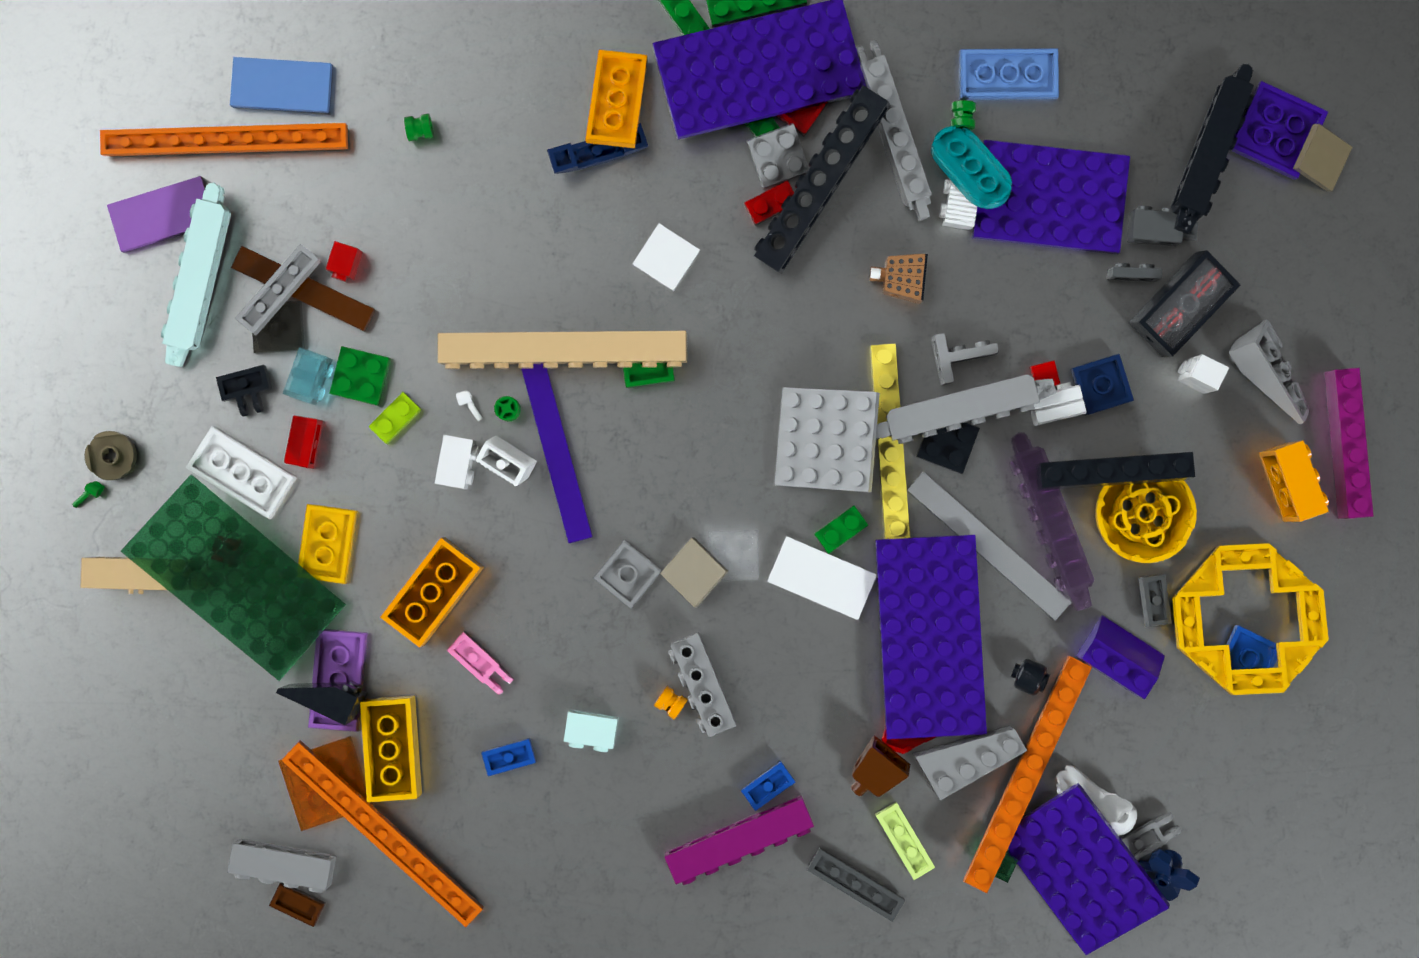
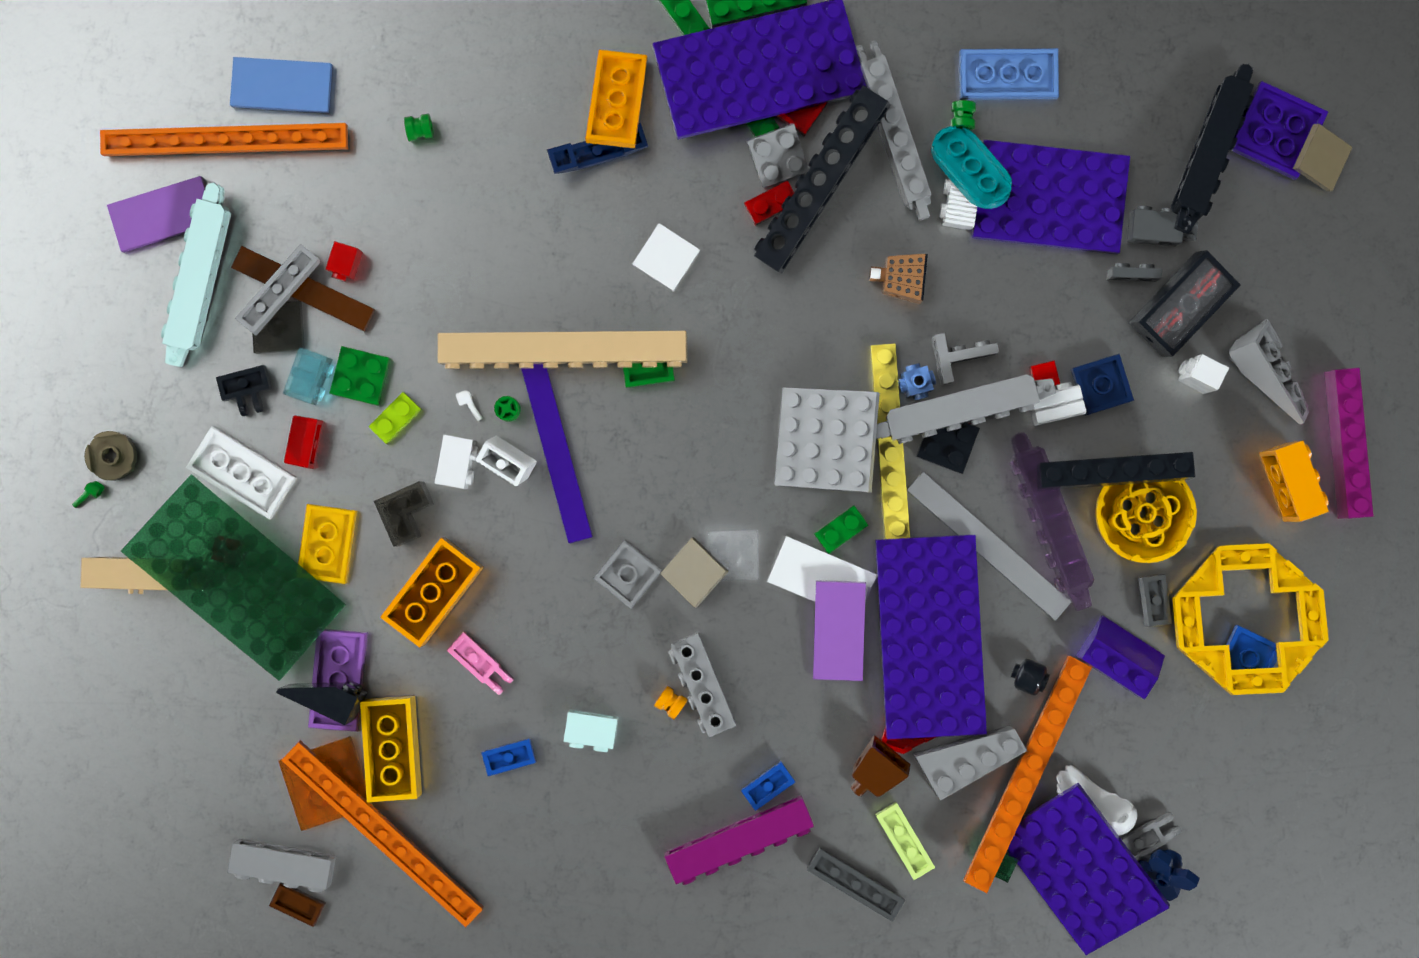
none -> clear smoke brick [374,481,434,547]
none -> medium lavender tile [813,580,866,681]
none -> medium blue brick [898,363,936,400]

